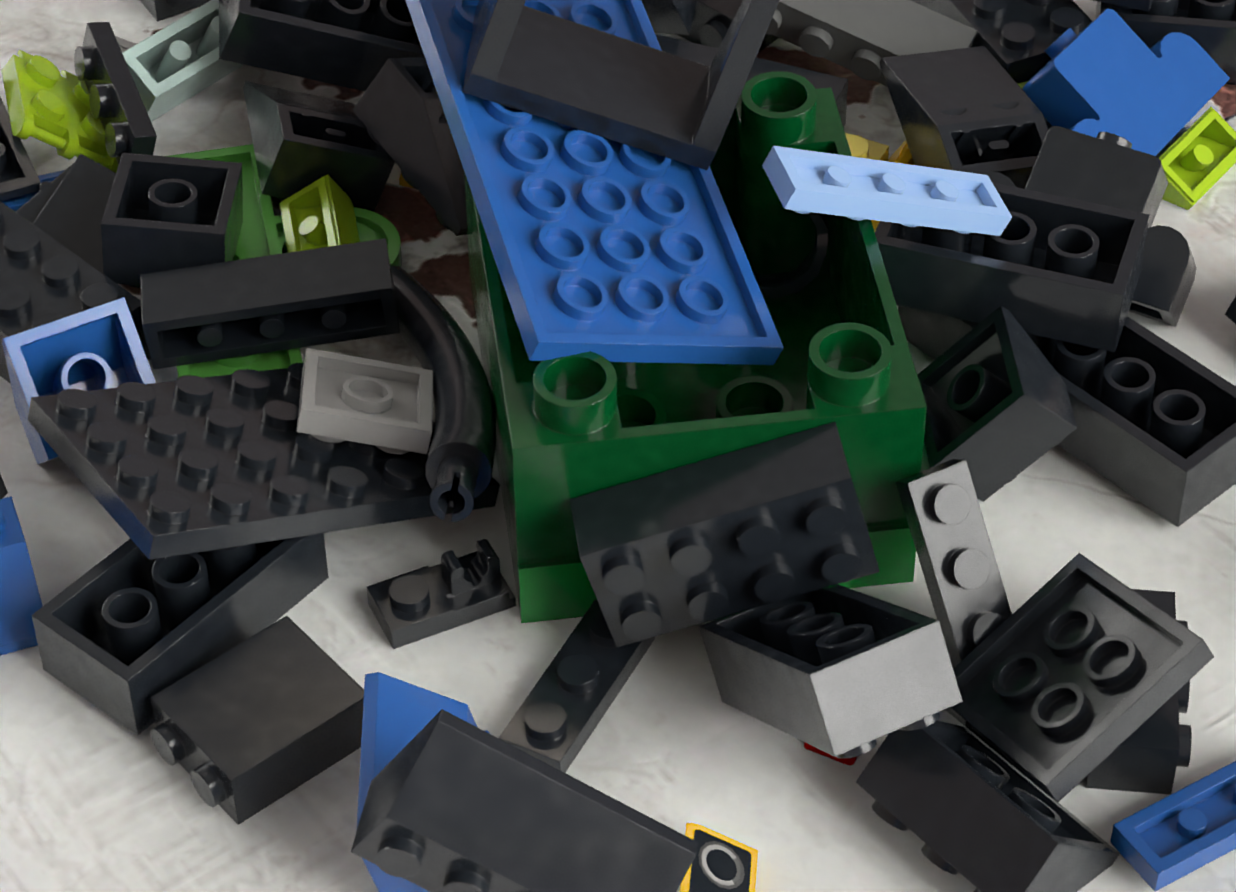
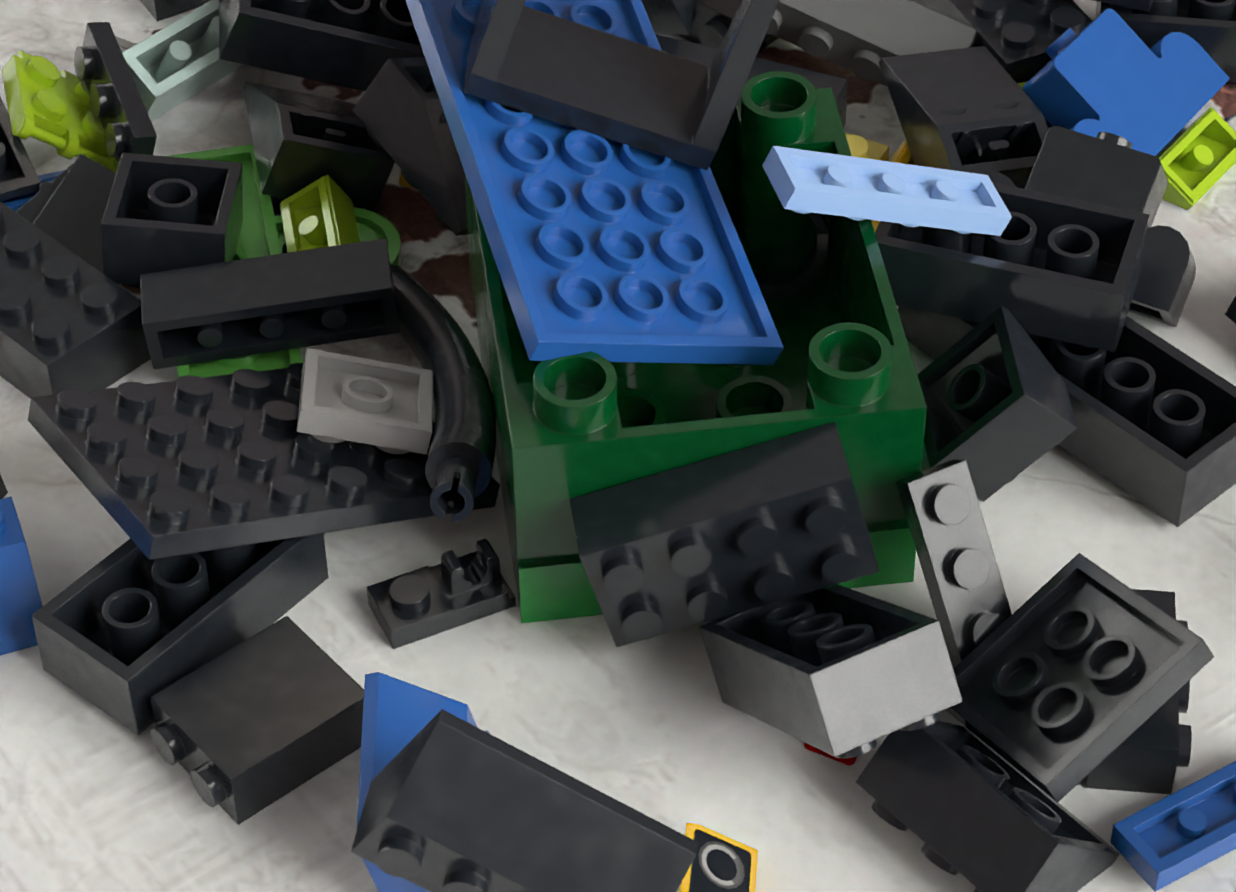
blue slope [2,297,156,465] -> none
black plate [499,599,655,773] -> none

